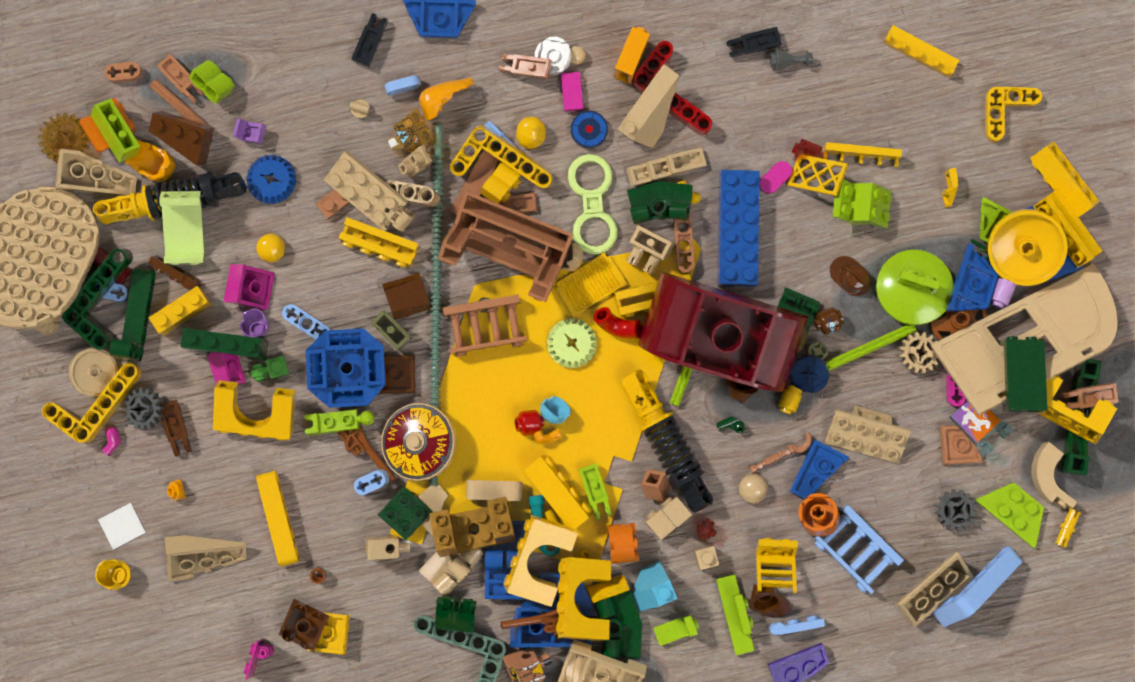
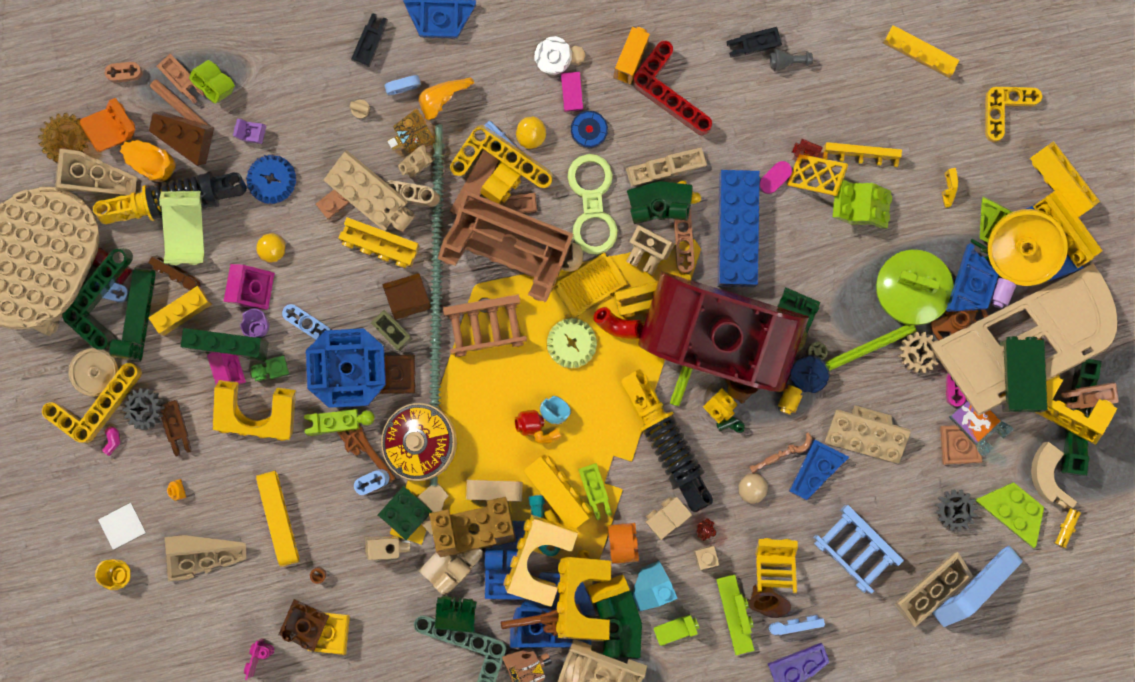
lime brick [90,98,141,163] -> none
hinge [498,54,552,79] -> none
tan wedge [618,64,680,148] -> none
nougat brick [641,469,670,502] -> none
orange brick [798,493,840,537] -> none
reddish brown head [814,307,844,335] -> none
reddish brown piece [830,256,872,296] -> none
none -> yellow brick [703,388,738,423]

